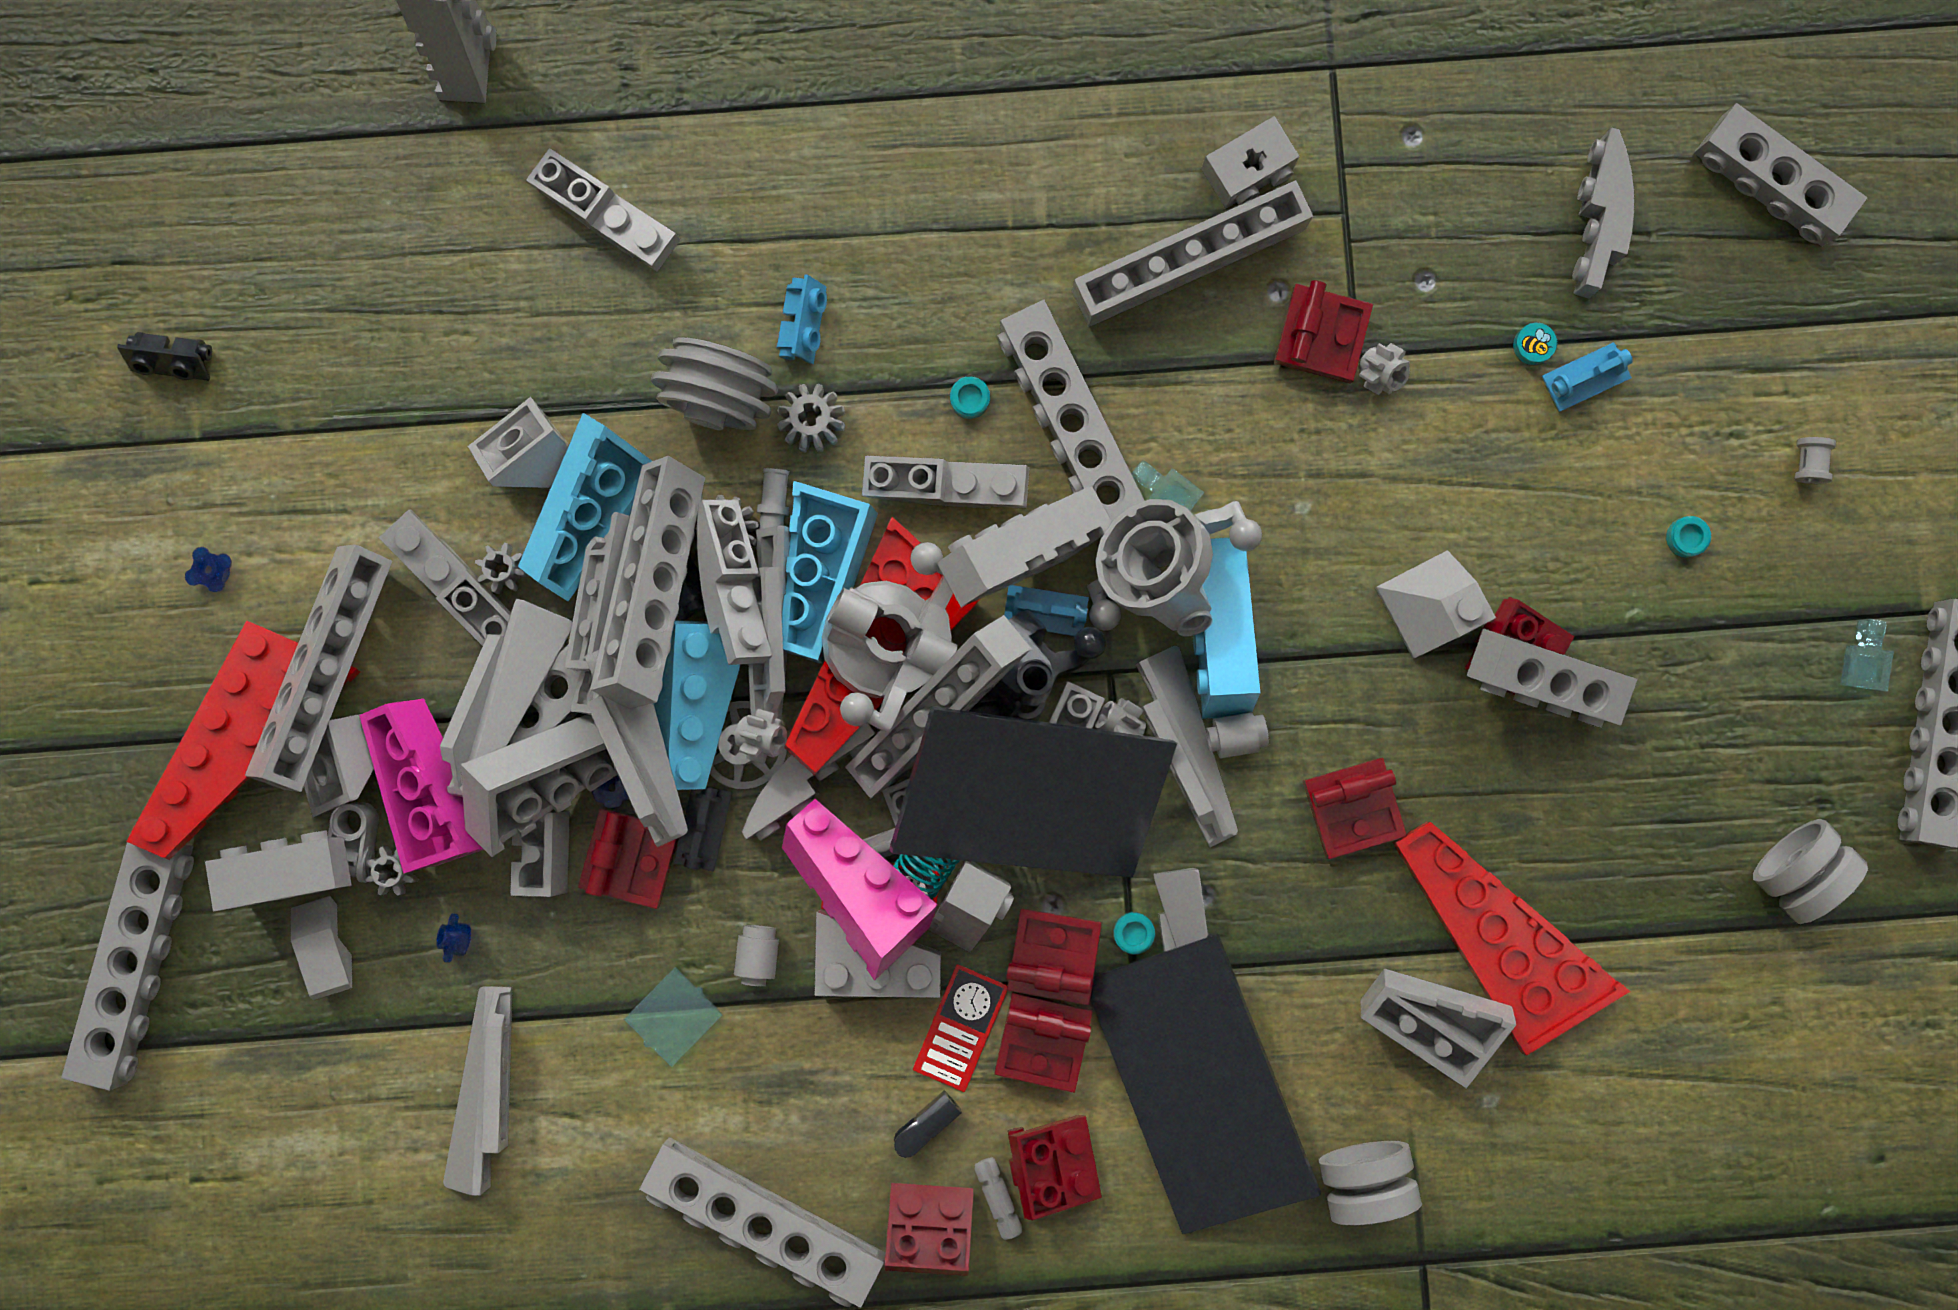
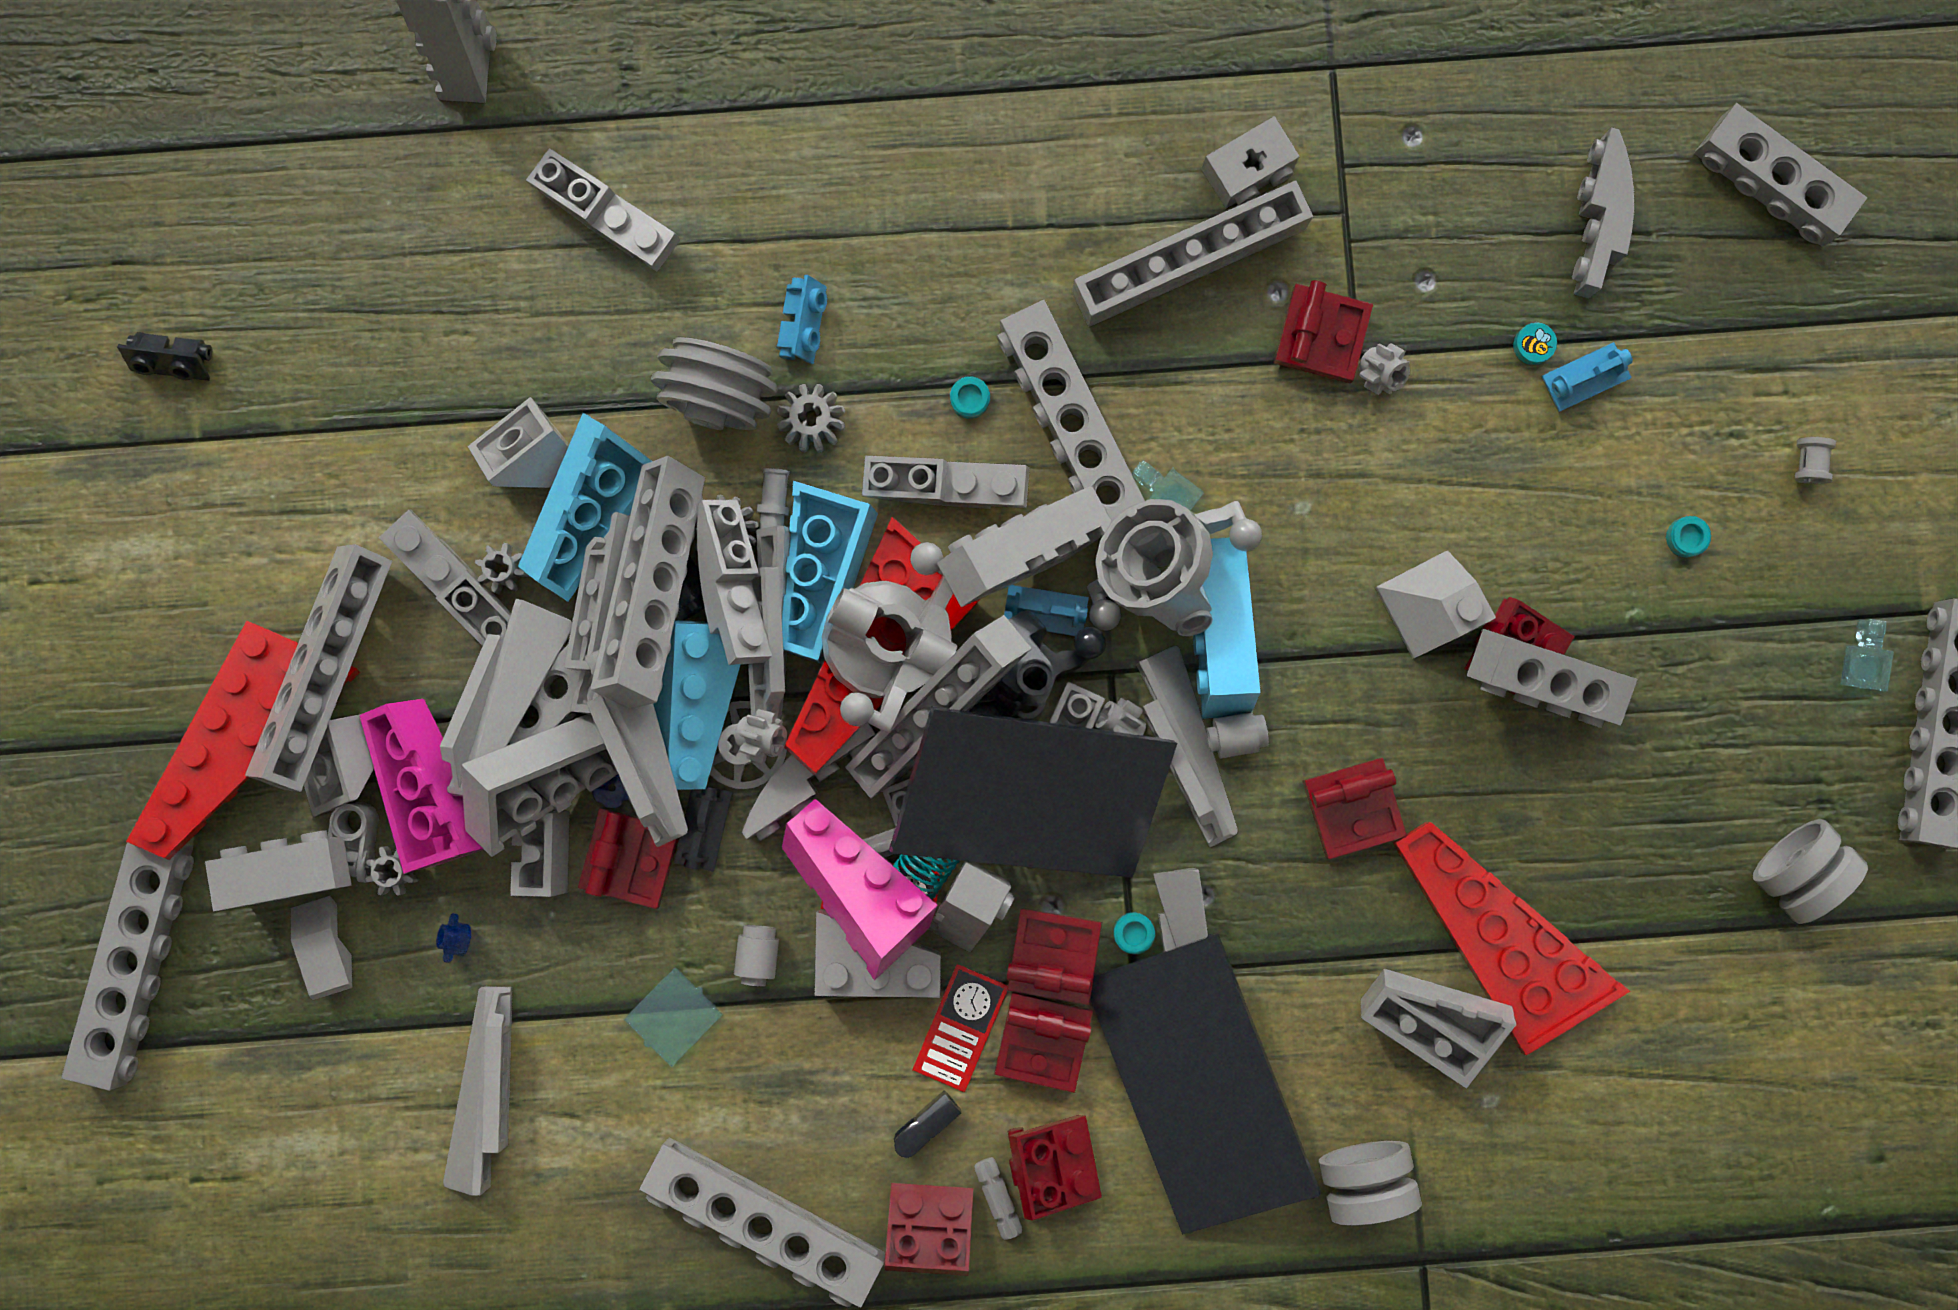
clear blue plate [185,547,232,592] -> none

